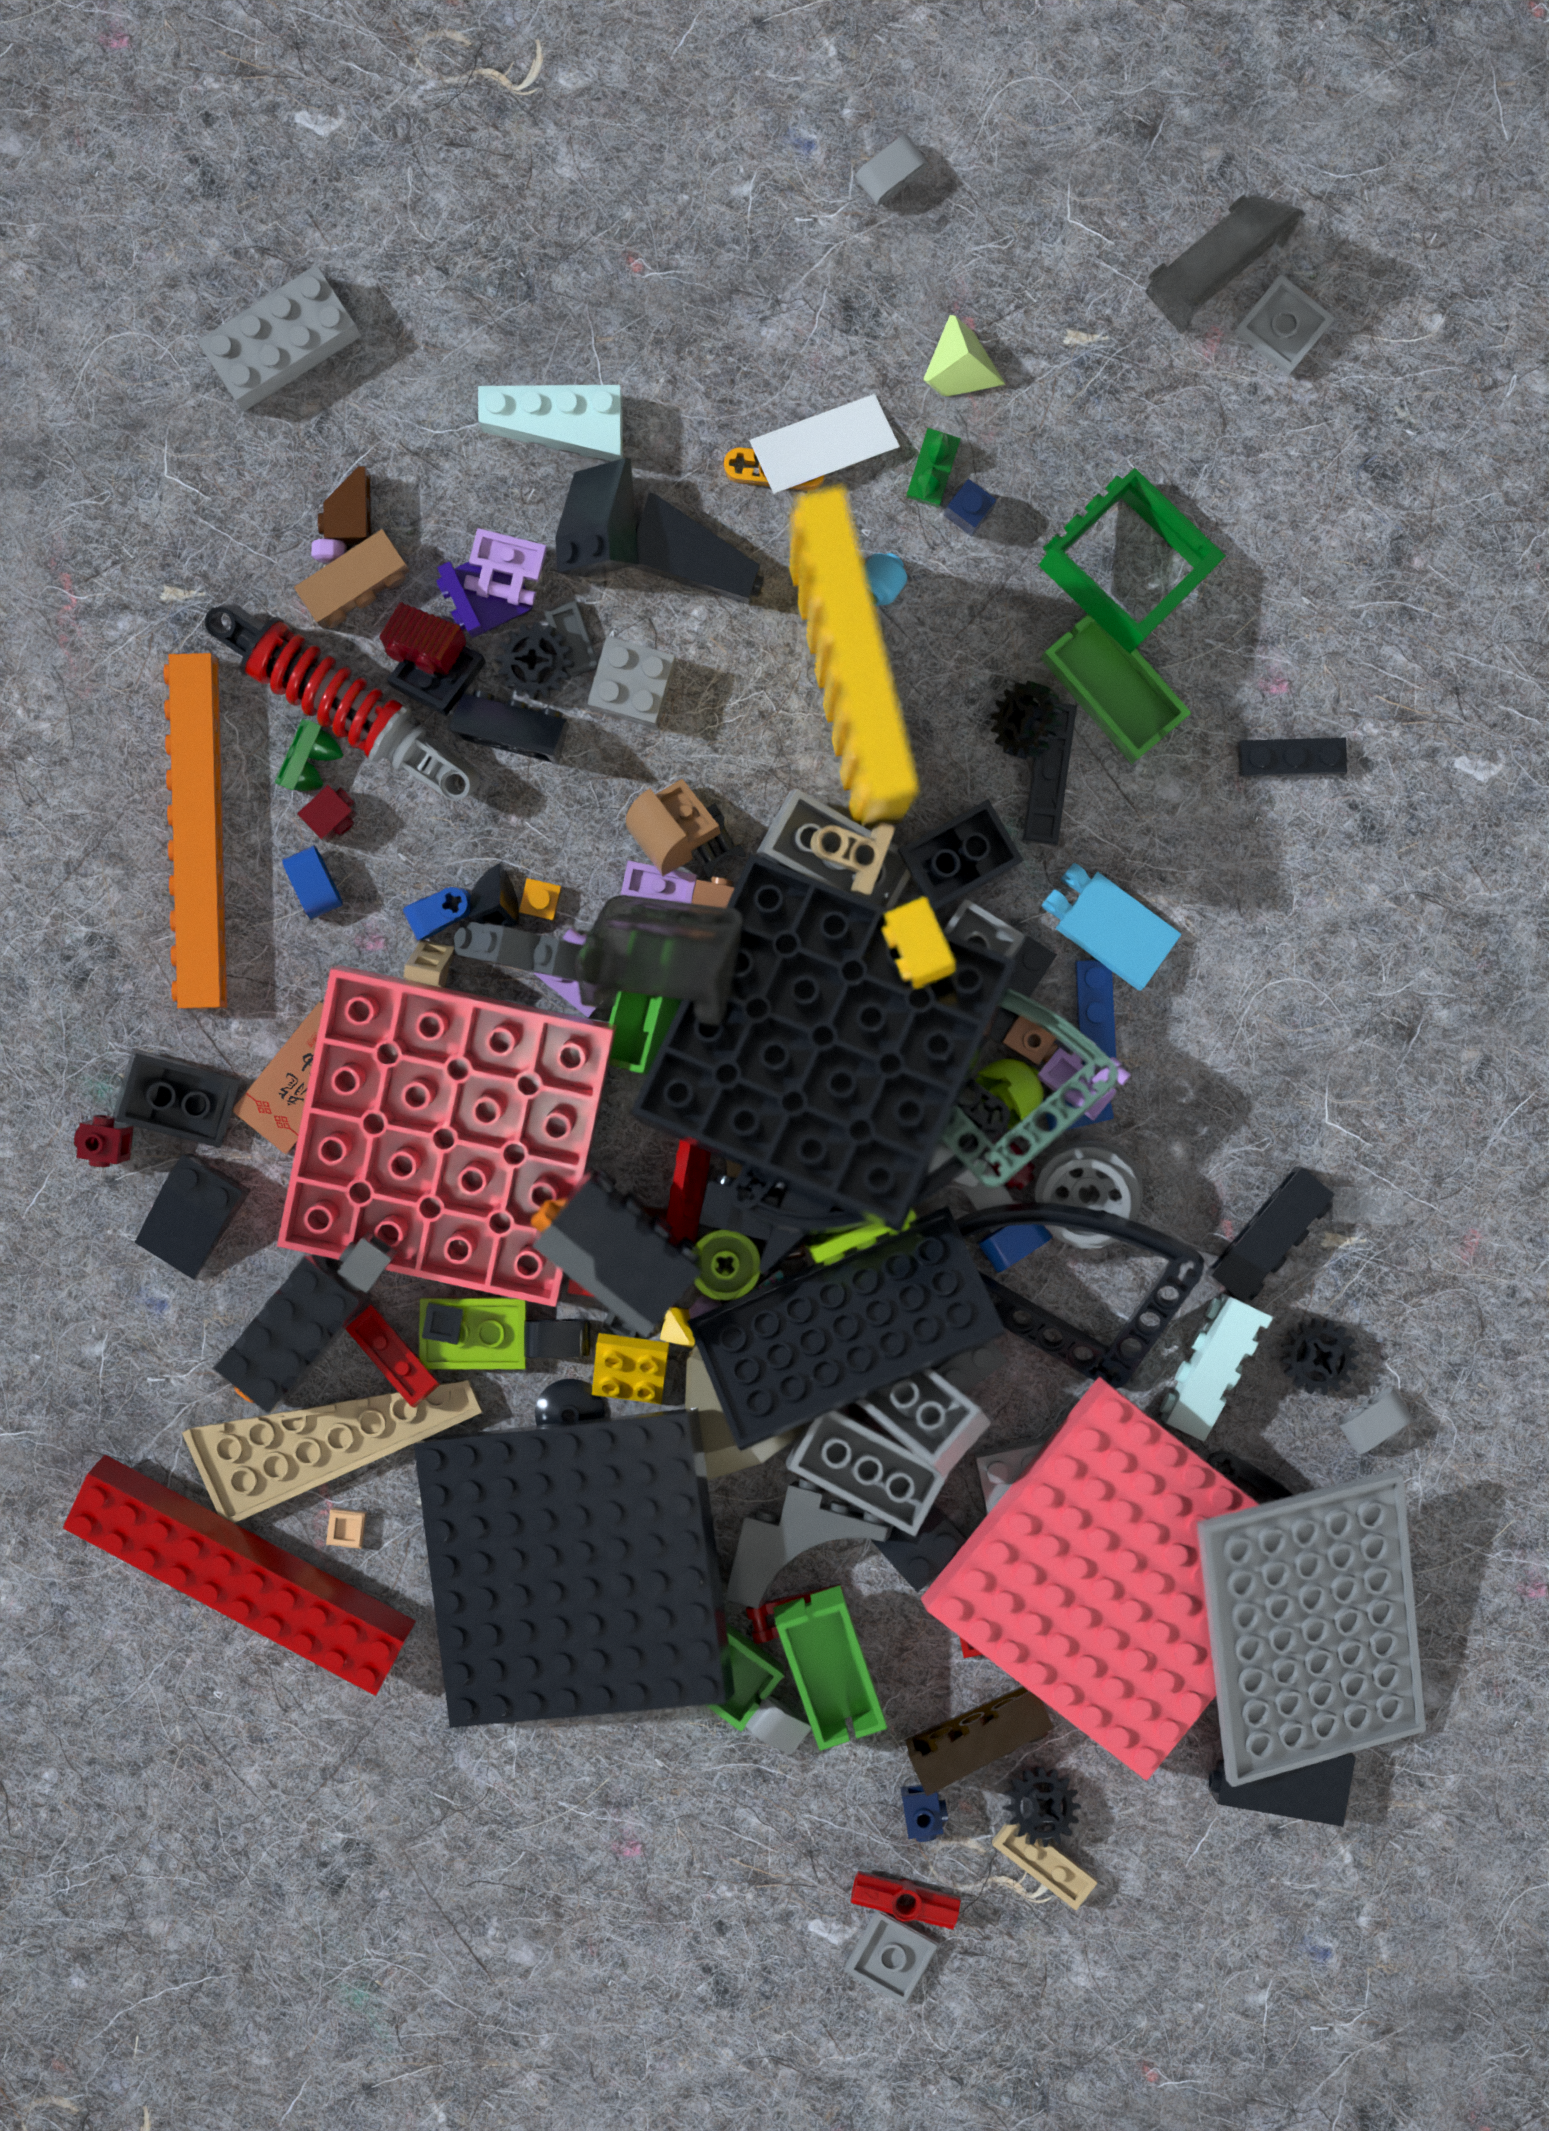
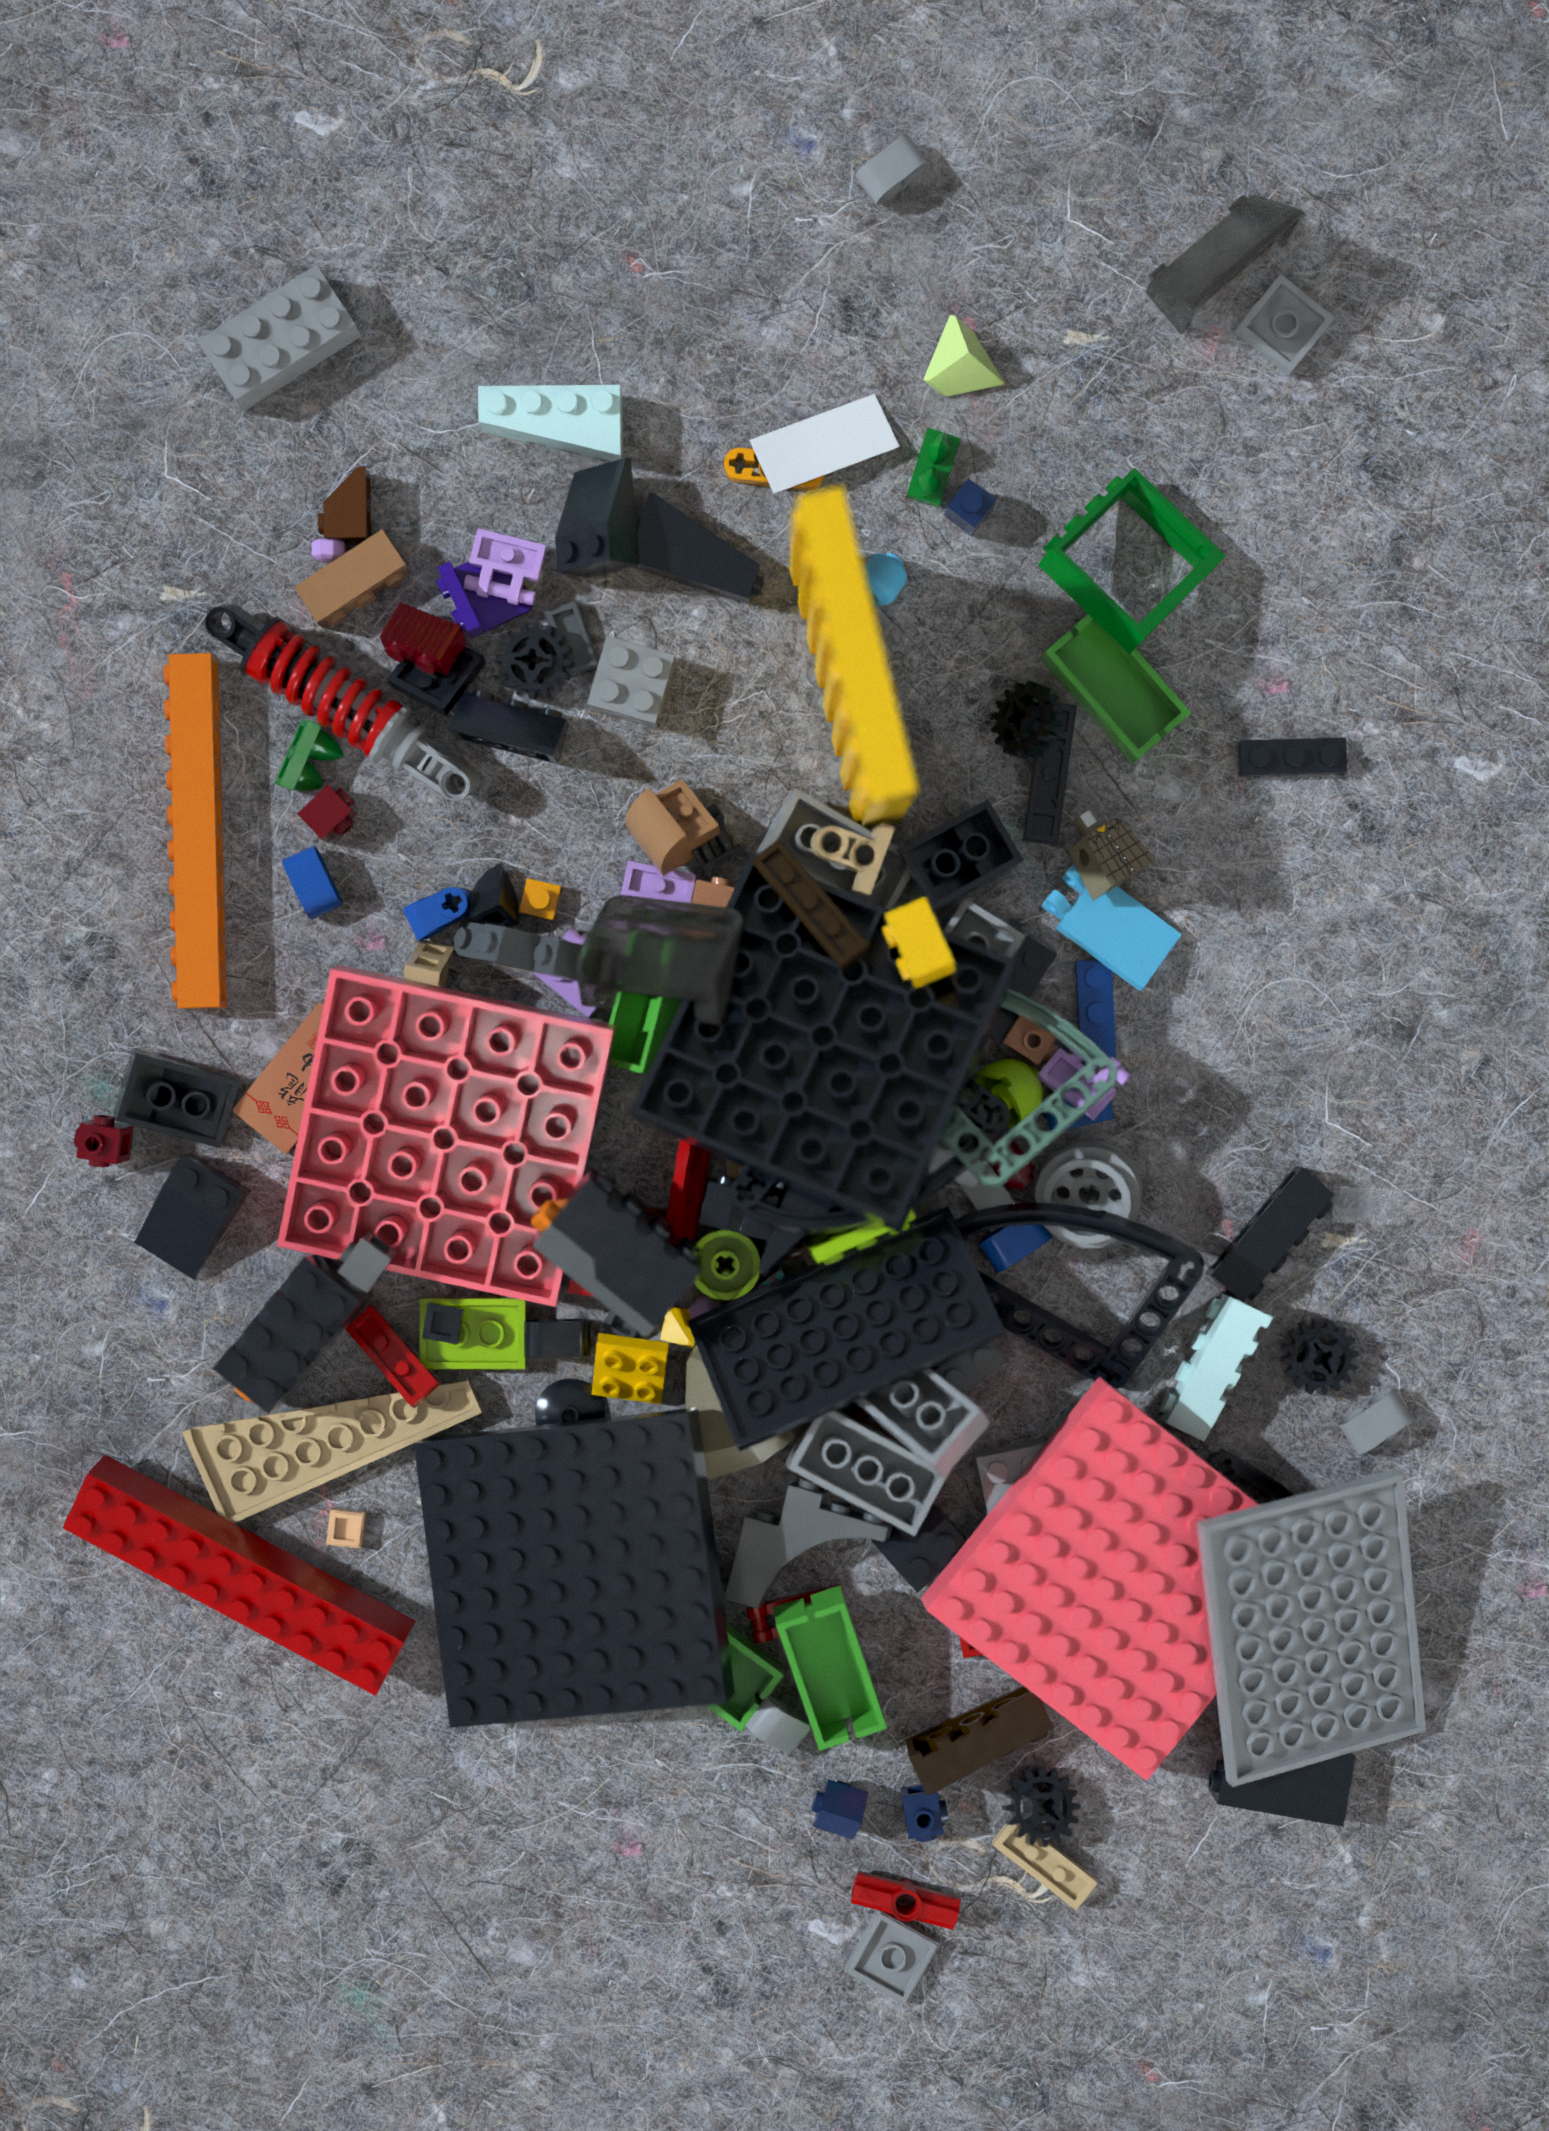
none -> dark brown tile [751,839,870,971]
none -> dark blue brick [810,1779,869,1840]
none -> dark tan torso [1069,810,1156,901]

